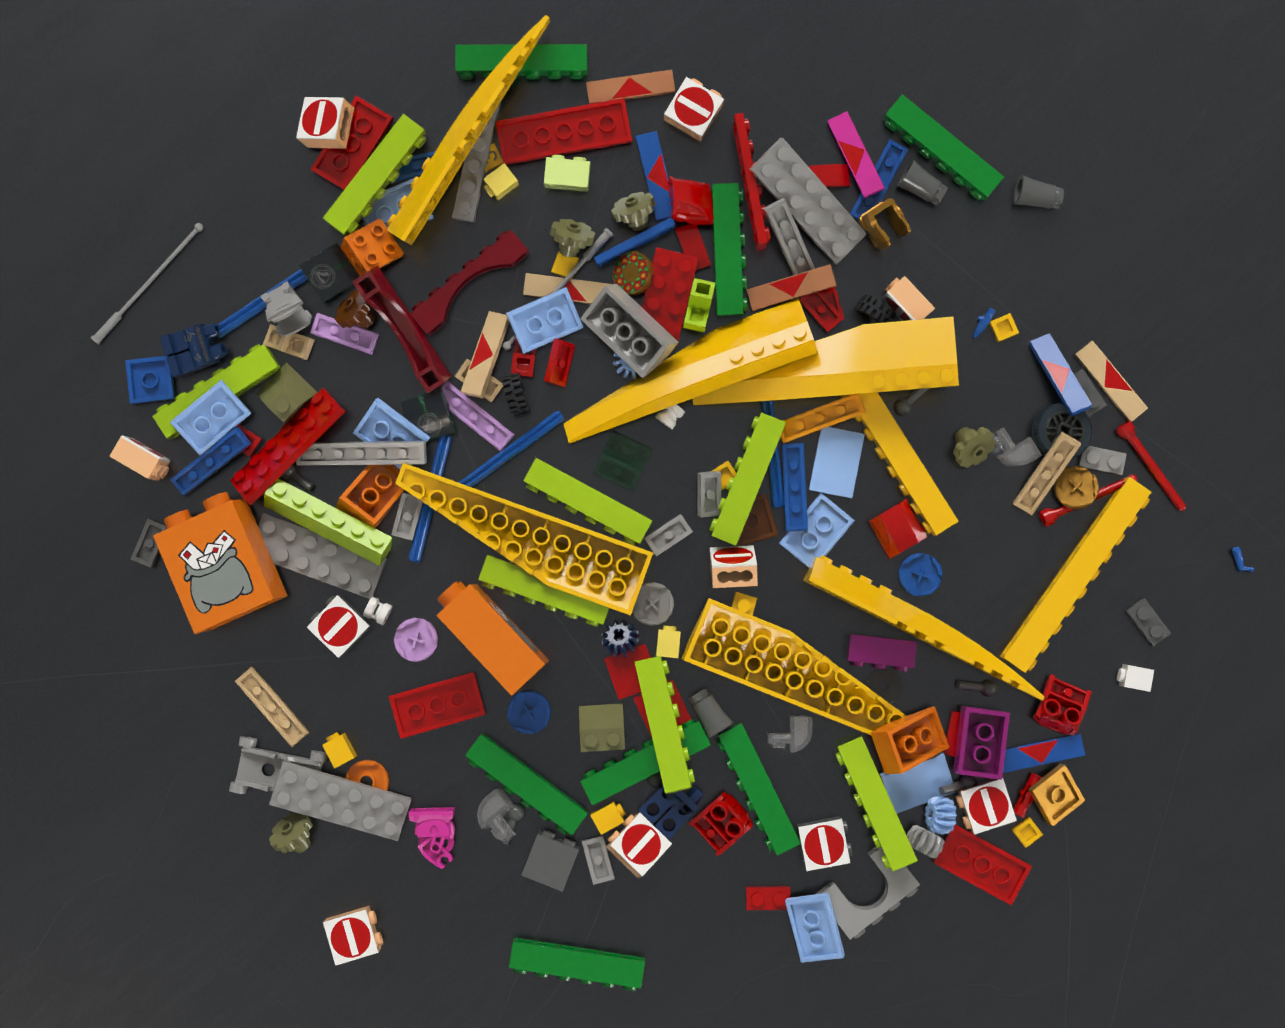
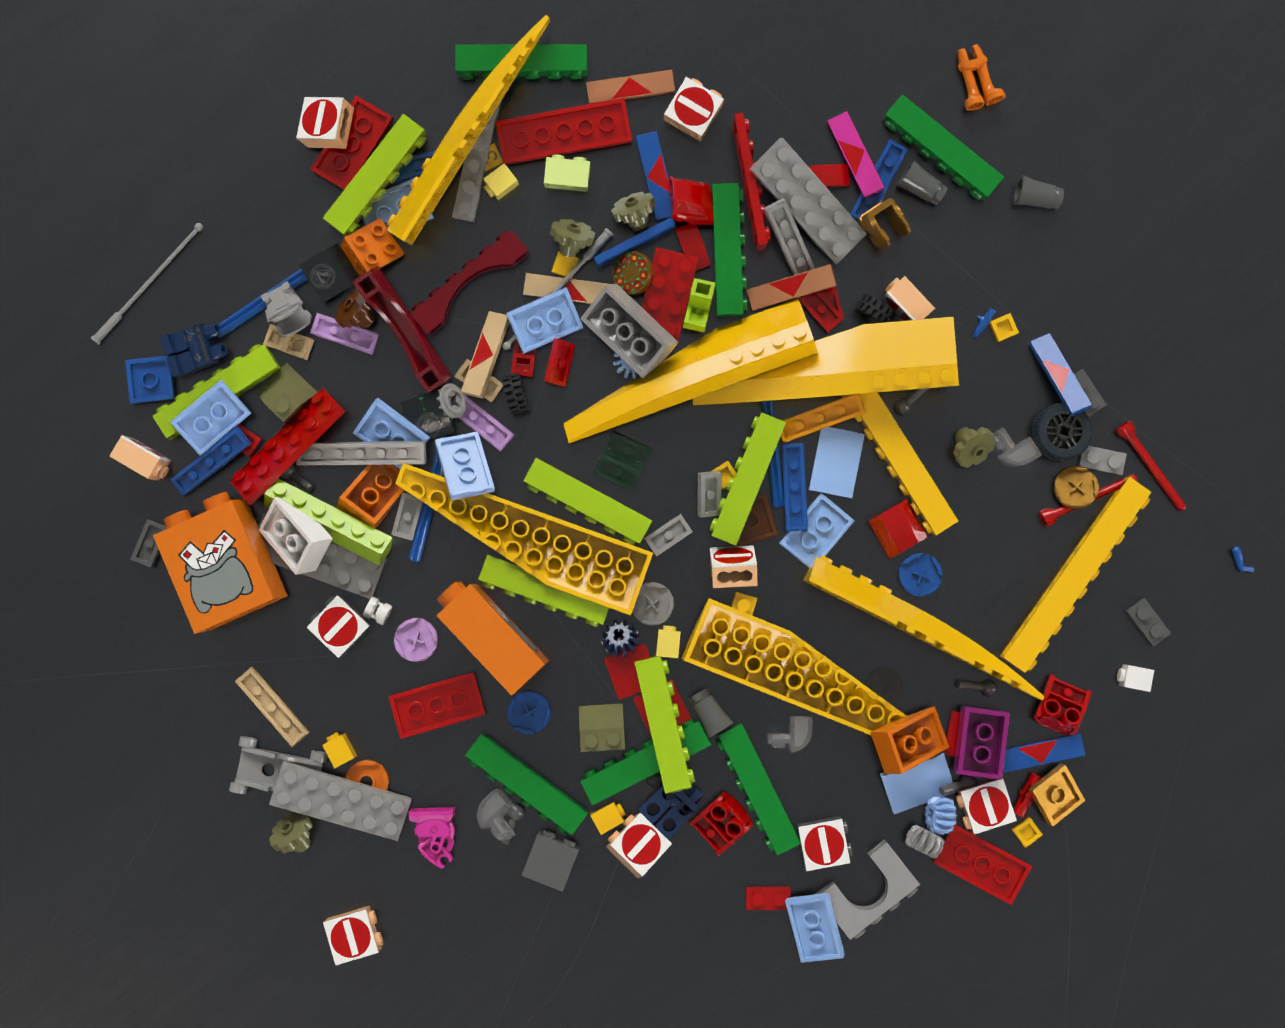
blue axle [458,411,564,487] -> none
green brick [509,938,645,991] -> none
light grey plate [582,835,615,885] -> none
white wheel [655,405,685,430] -> none
lime brick [835,736,918,872] -> none
magenta brick [846,634,917,672] -> none
tan tile [1013,432,1081,515] -> none
tan tile [1074,340,1148,422] -> none
none -> white slope [259,497,333,575]
none -> light blue tile [435,432,495,500]
none -> light grey gear [437,384,466,419]
none -> orange piece [958,44,1006,111]

